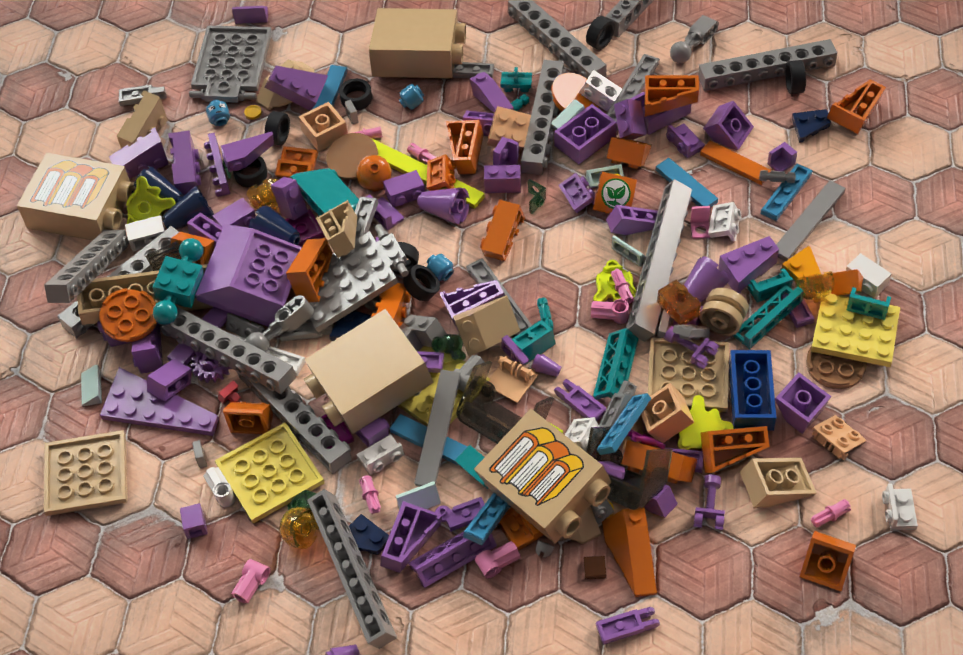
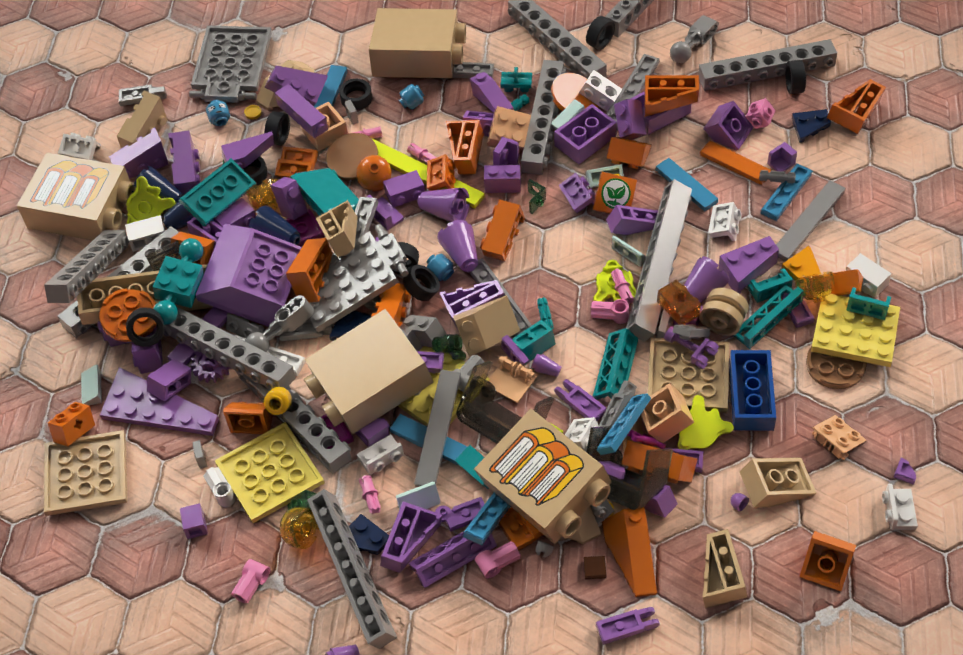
medium lavender hinge [204,132,230,197] -> none
coral tile [218,380,241,404] -> none
medium lavender panel [232,6,268,24] -> none
medium lavender bracket [666,124,705,158] -> none
bright pink bracket [690,206,710,239] -> none
medium lavender bar [694,474,725,530] -> none
orange wedge [701,426,769,473] -> none
medium lavender slope [775,372,832,434] -> none
bright pink axle [811,499,851,527] -> none
none -> orange brick [48,402,95,446]
none -> white bracket [58,133,101,160]
none -> black tyre [126,307,164,347]
none -> teal tile [179,158,256,227]
none -> yellow head [264,387,292,415]
none -> medium lavender brick [275,84,328,138]
none -> medium lavender cone [437,220,478,272]
none -> tan wedge [703,529,747,608]
none -> medium lavender hinge [731,493,749,511]
none -> bright pink brick [746,98,775,129]
none -> medium lavender tile [894,458,916,485]

